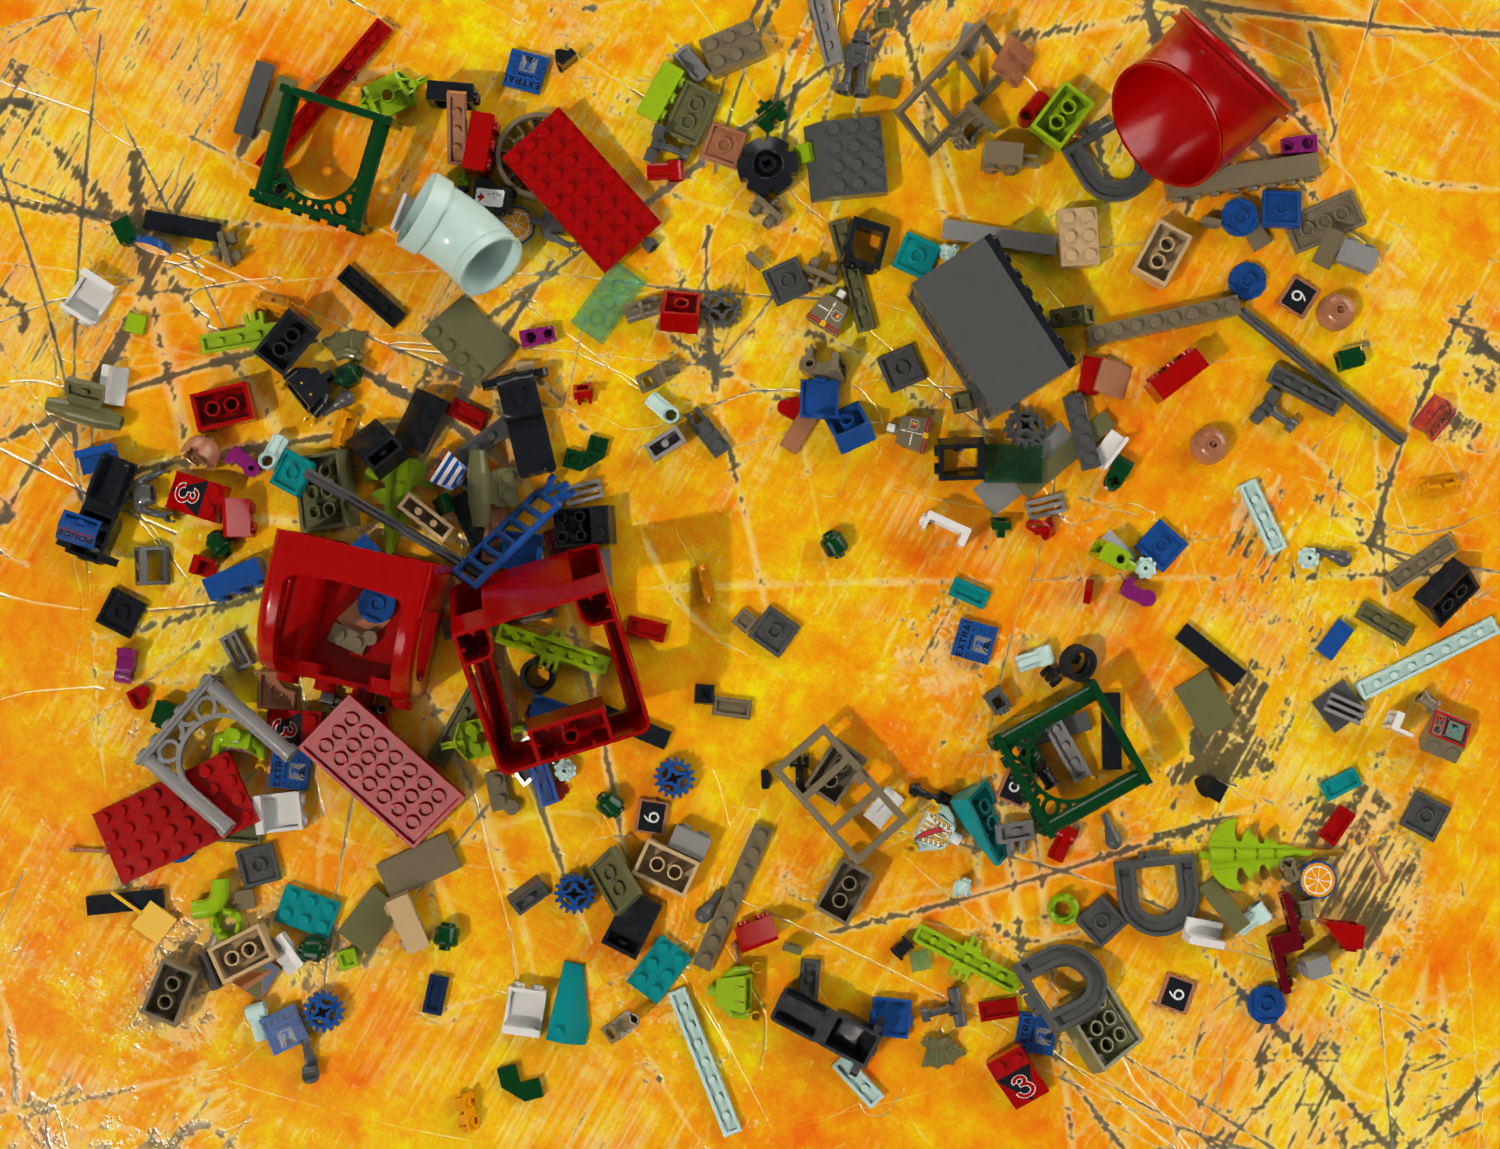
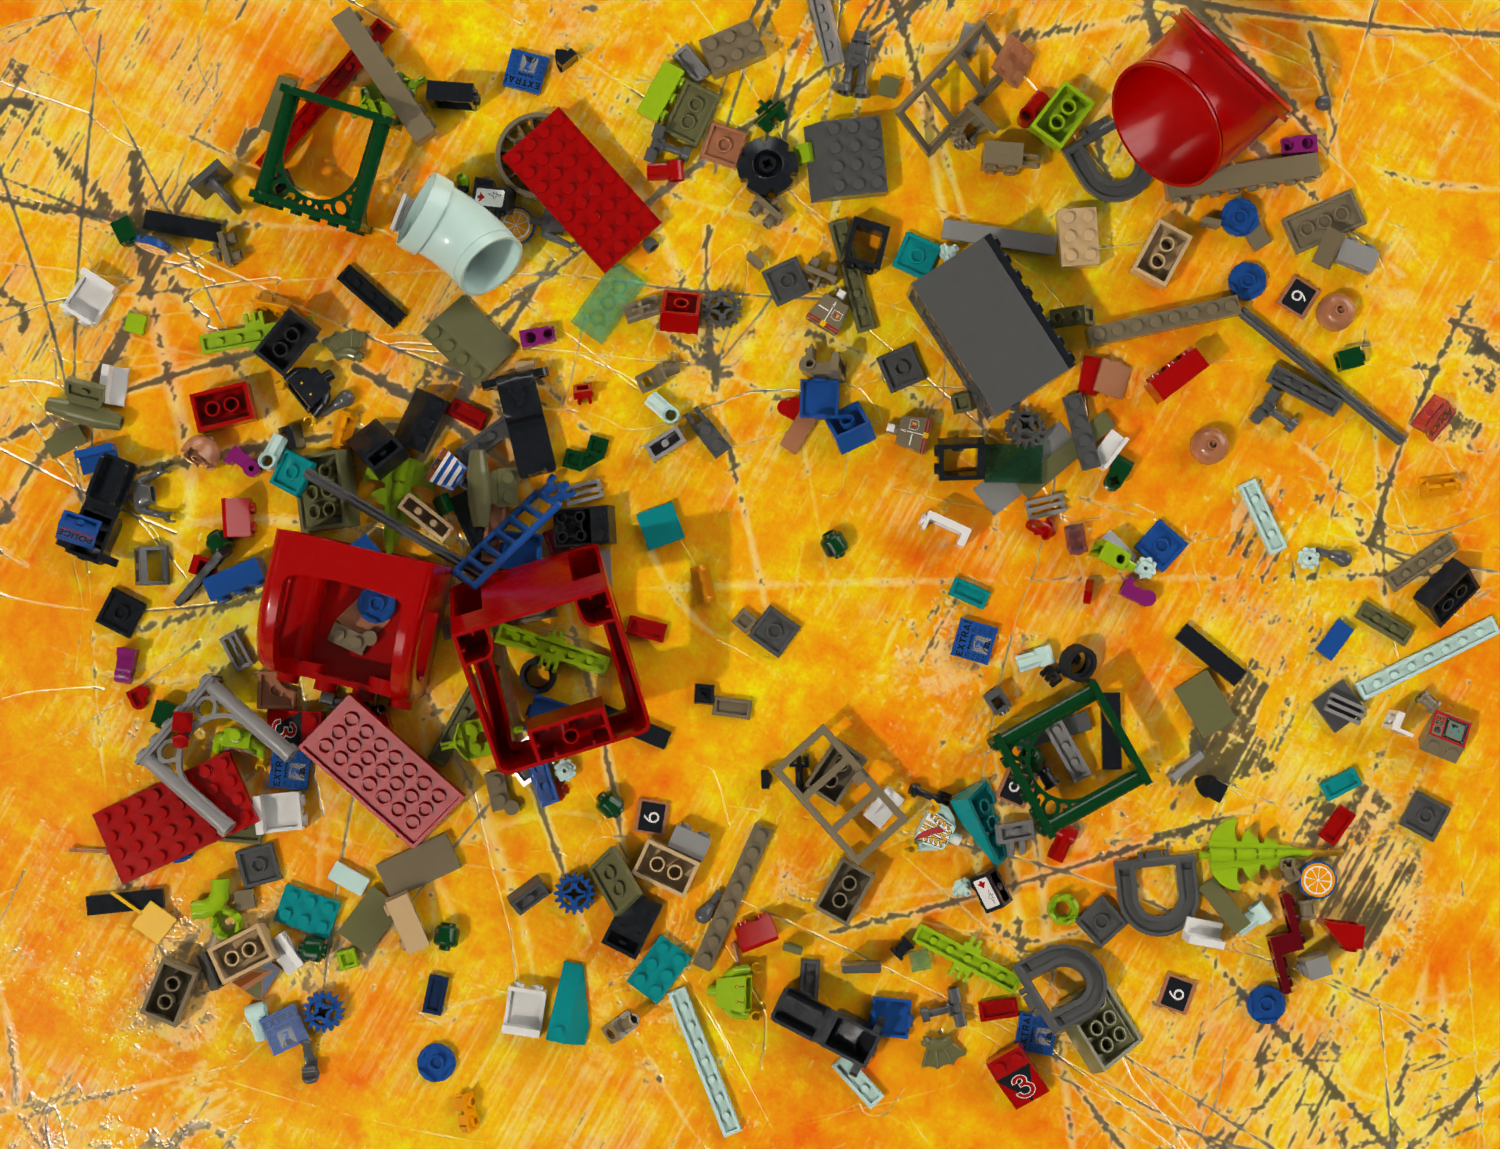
red slope [165,471,232,524] -> none
dark grey tile [233,60,276,139] -> none
dark green head [333,361,363,390] -> none
nougat tile [446,90,467,165] -> none
red brick [461,110,501,178] -> none
dark green tile [497,1063,544,1102] -> none
blue gear [653,757,695,799] -> none
olive tile [873,7,894,29] -> none
dark green tile [990,517,1012,538] -> none
dark grey piece [1101,813,1122,850] -> none
blue tile [1261,190,1301,229] -> none
nougat hinge [1368,846,1389,884] -> none
none -> olive tile [44,425,88,459]
none -> red plate [172,711,193,749]
none -> black tile [174,546,231,606]
none -> dark grey tile [188,158,242,214]
none -> black tile [278,424,306,449]
none -> light aqua tile [327,861,371,897]
none -> dark tan brick [331,6,438,147]
none -> blue tile [417,1043,456,1082]
none -> teal tile [636,502,685,551]
none -> dark grey tile [841,960,881,974]
none -> brick [969,866,1013,914]
none -> bracket [1064,523,1088,555]
none -> light grey tile [1168,750,1204,781]
none -> dark grey hinge [1315,95,1329,111]

